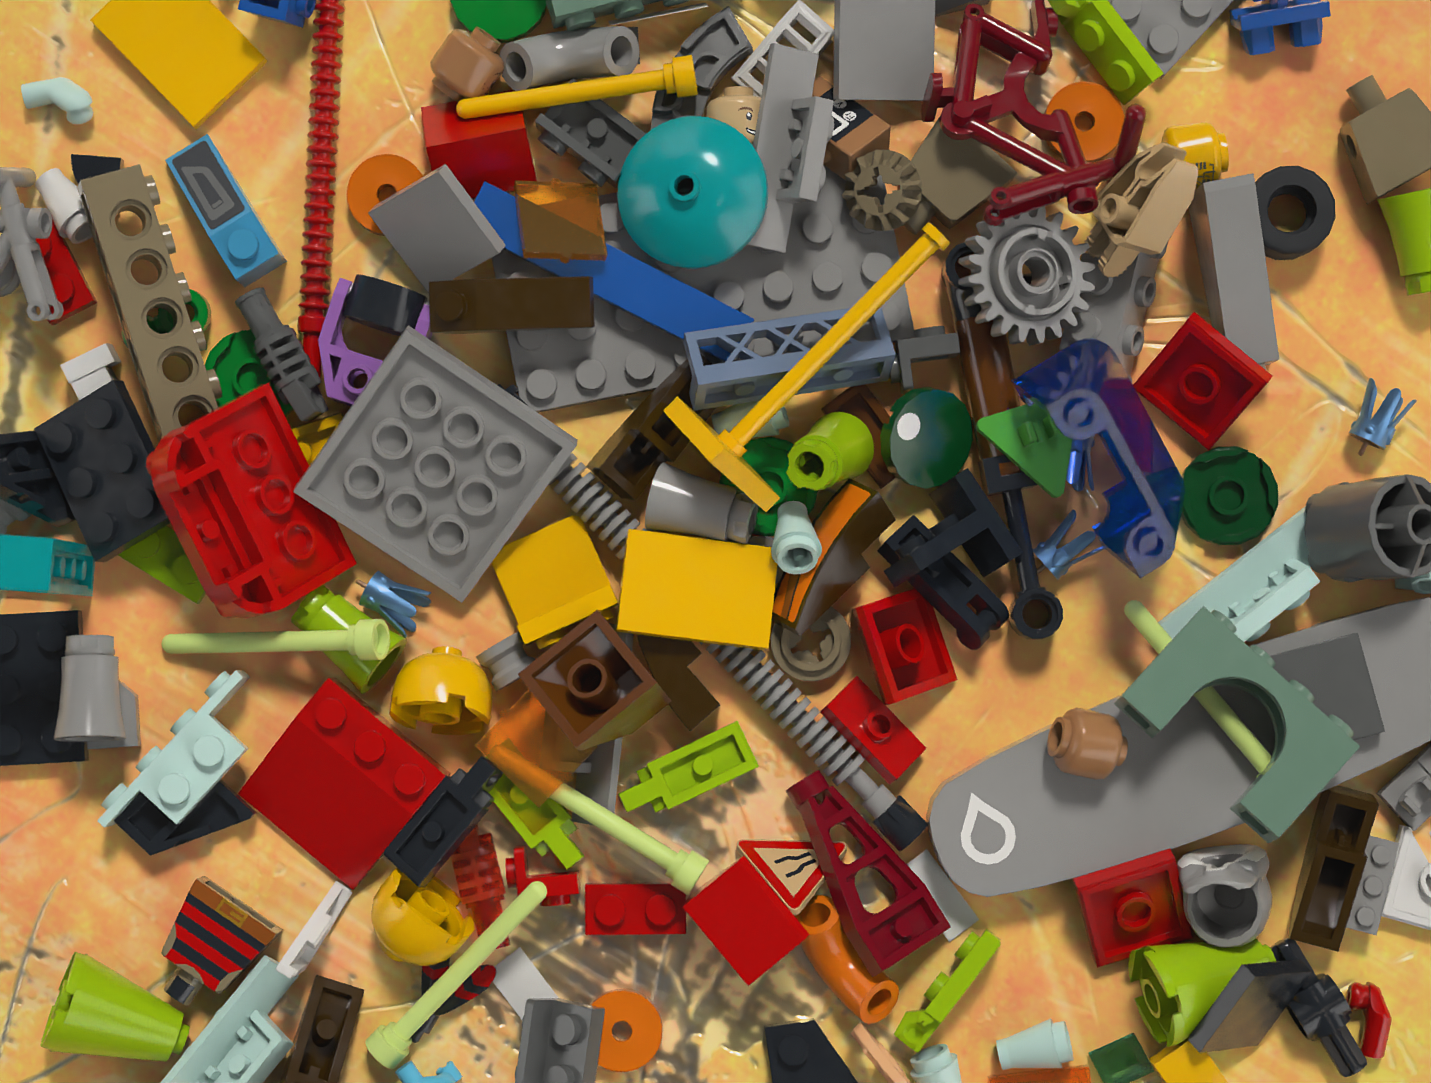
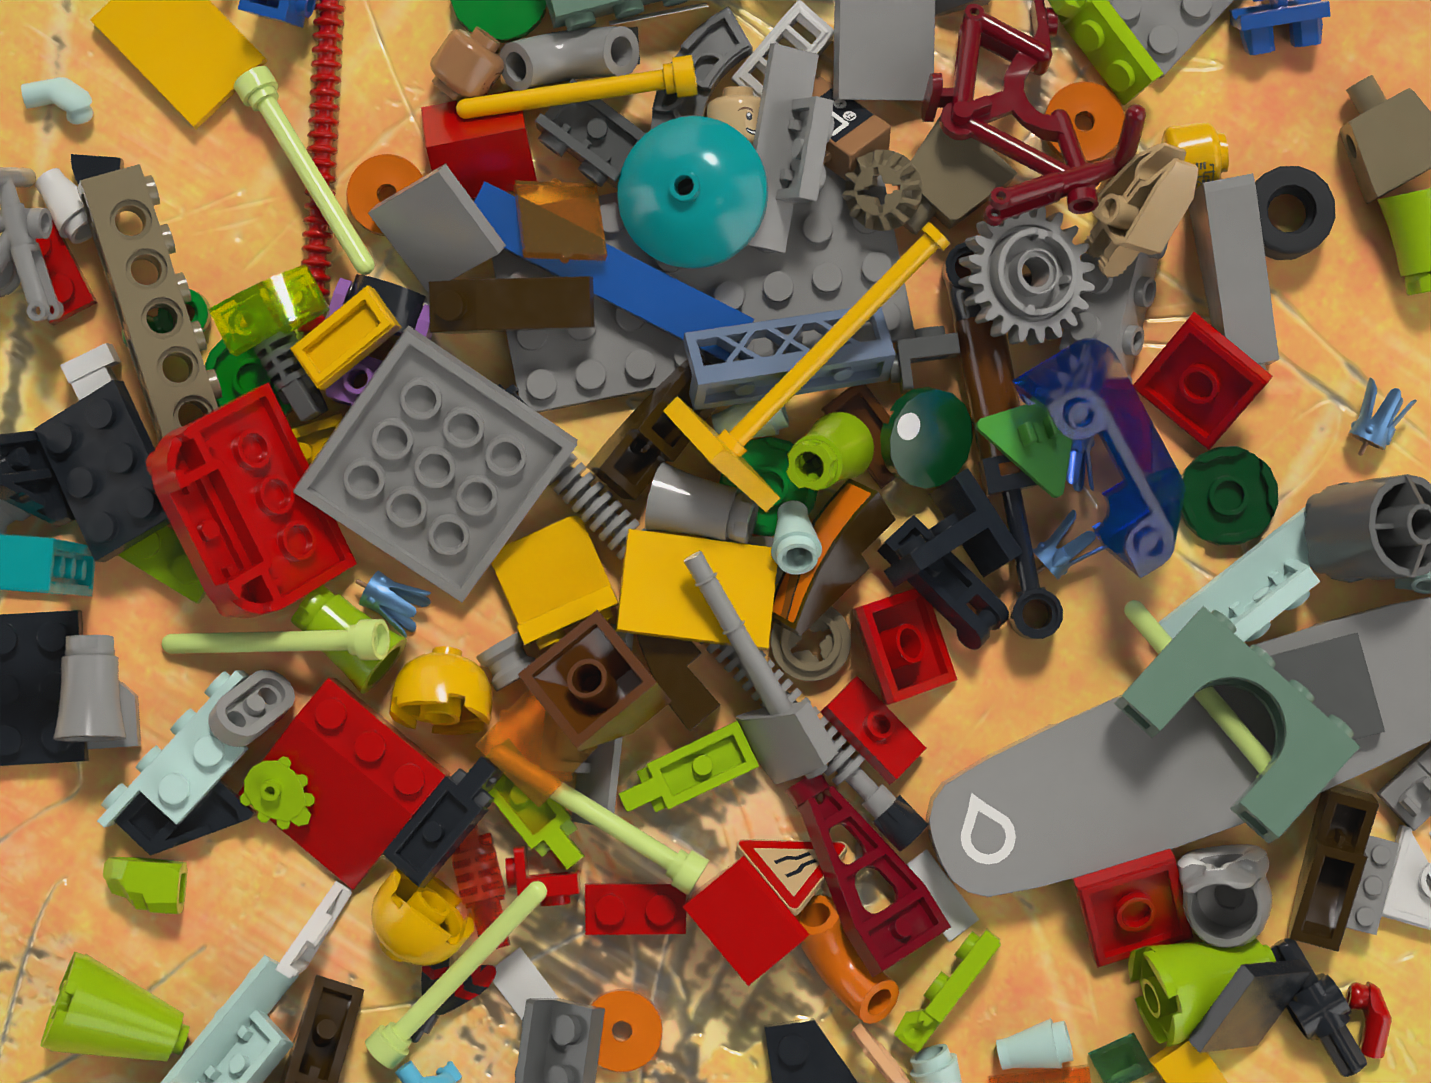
torso [161,876,283,1006] -> none
slope [165,134,287,287] -> none
medium nougat head [1047,708,1128,780] -> none
none -> lime rock [103,857,188,914]
none -> clear neon green slope [208,265,330,356]
none -> light grey plate [208,670,295,747]
none -> yellowish green piece [233,66,375,275]
none -> lime piece [240,756,315,830]
none -> yellow tile [290,285,402,391]
none -> light grey piece [684,551,839,784]

